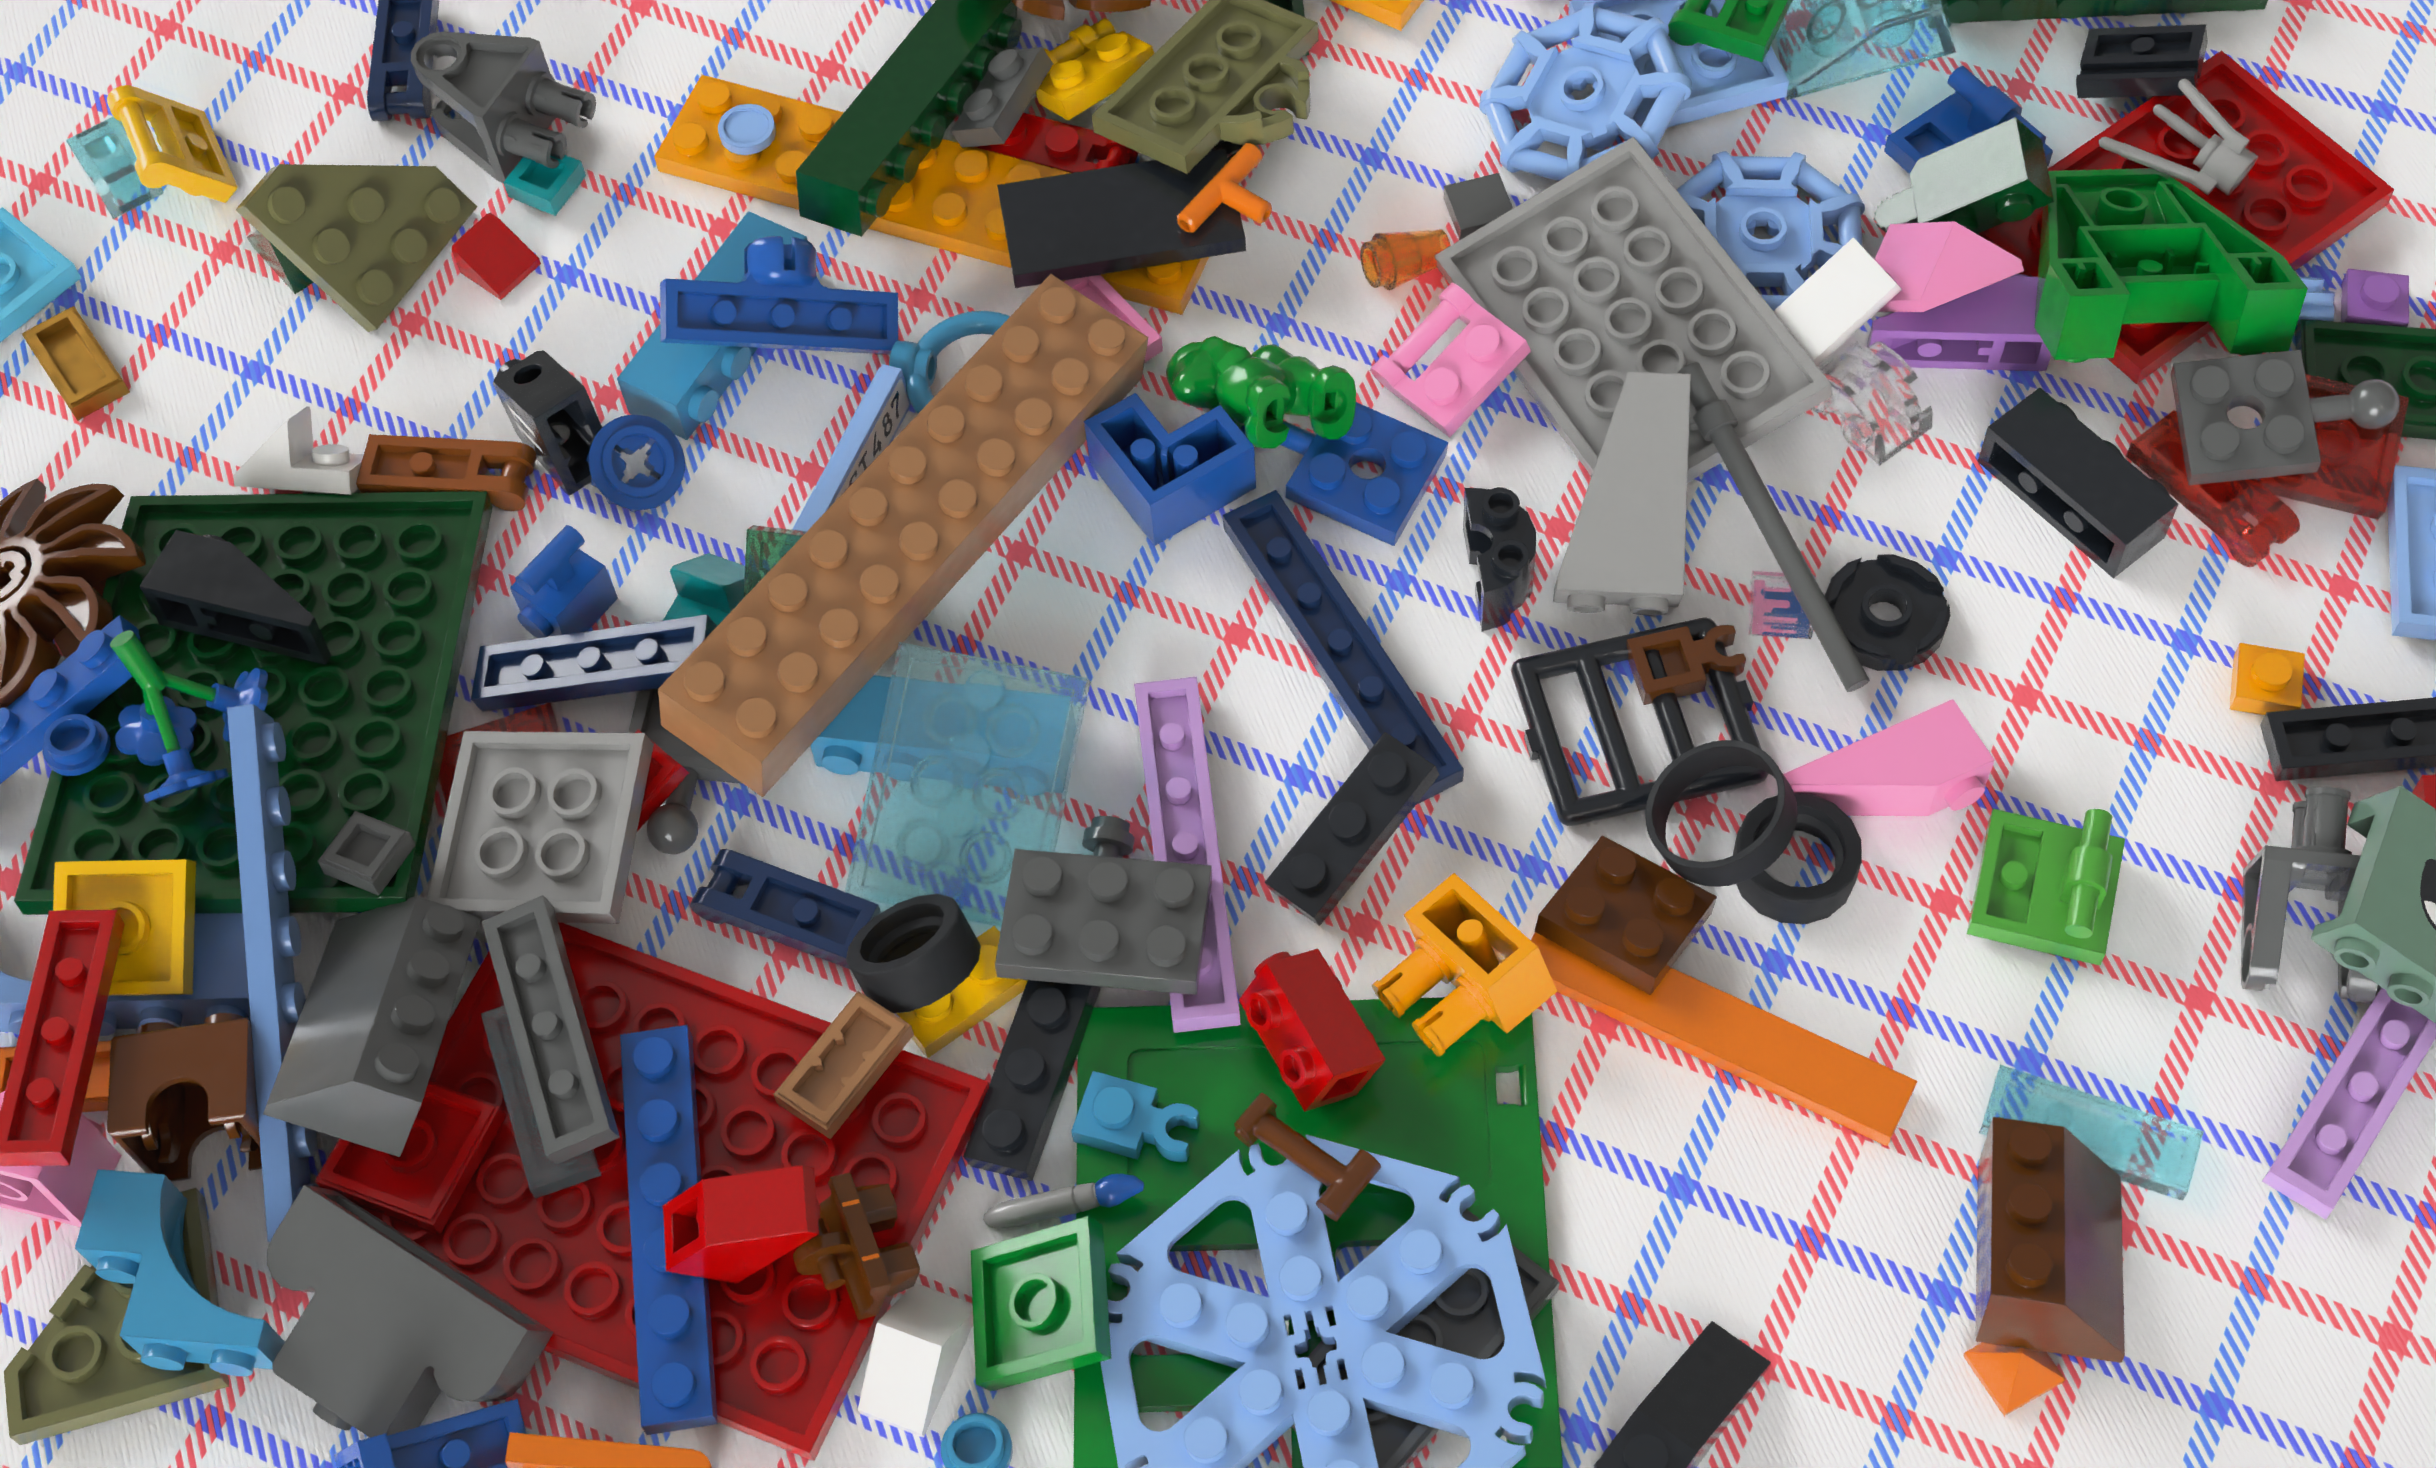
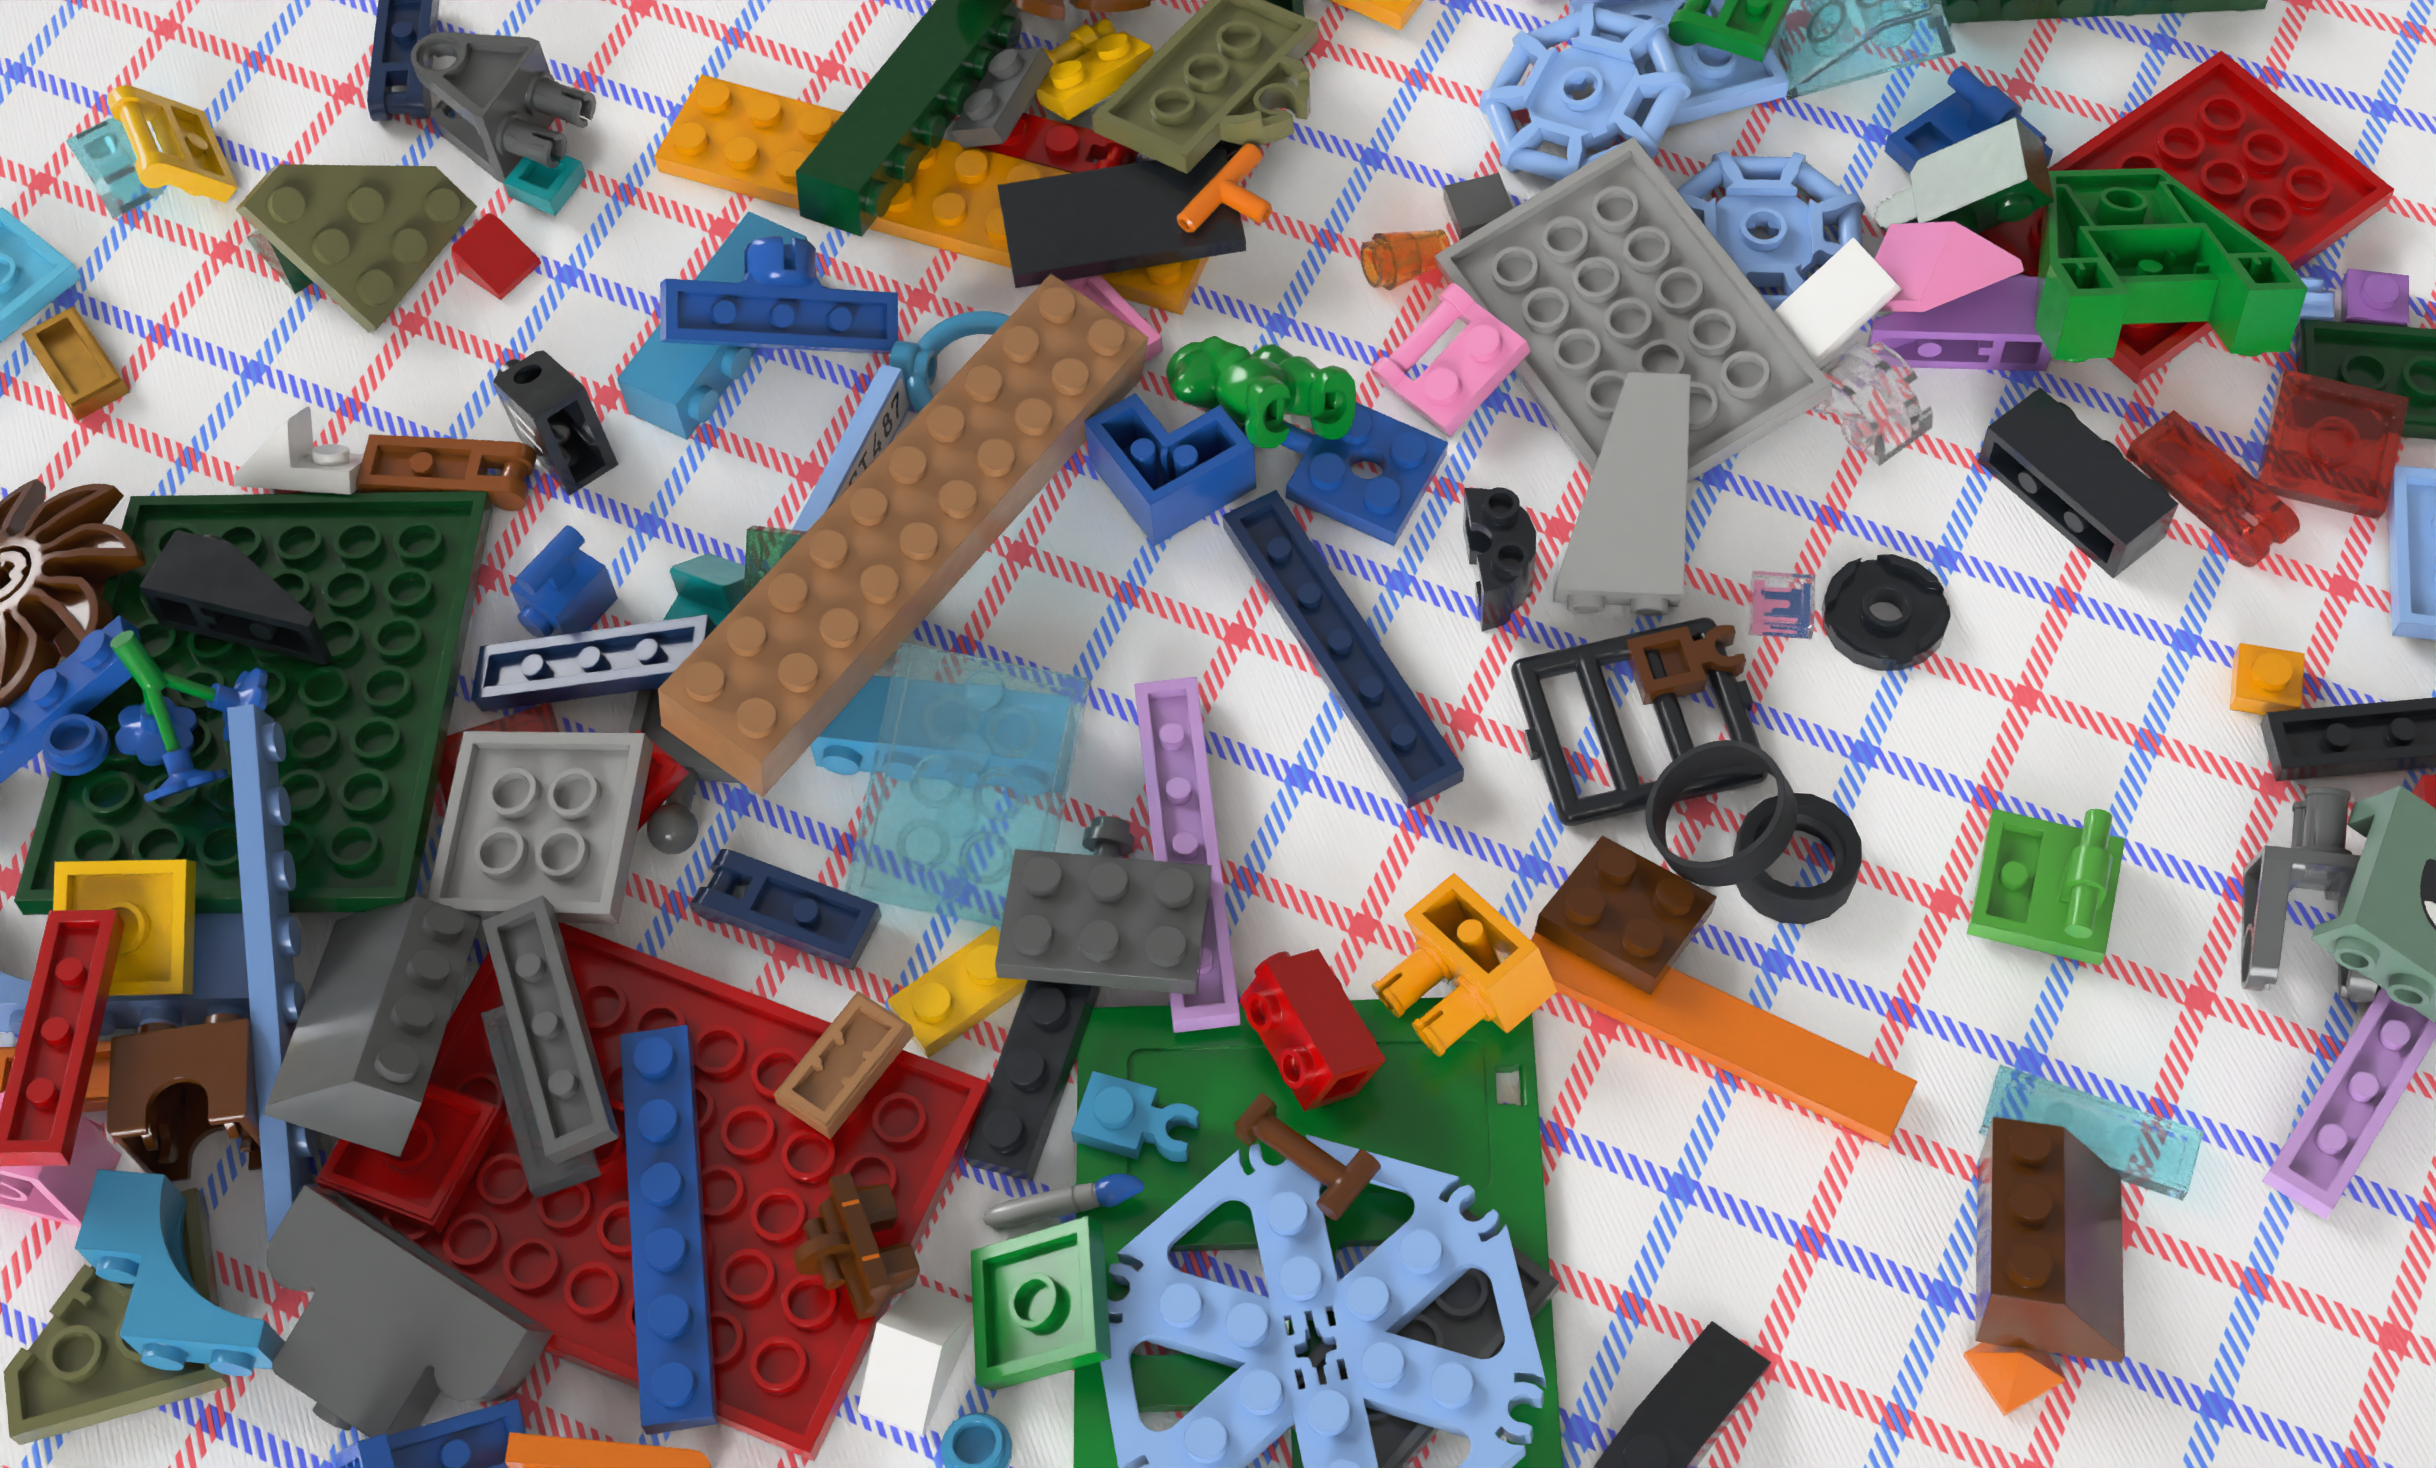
dark grey tile [318,811,415,896] -> none
blue gear [586,415,685,512] -> none
red slope [663,1165,820,1283] -> none
light blue piece [718,104,776,155] -> none
black tyre [846,894,981,1013] -> none
black plate [1264,732,1440,926] -> none
dark grey bar [1678,362,1870,692] -> none
bright pink slope [1783,699,1995,816] -> none
black plate [2076,24,2208,98] -> none
light grey plant [2099,79,2259,196] -> none
dark grey plate [2170,350,2400,485] -> none

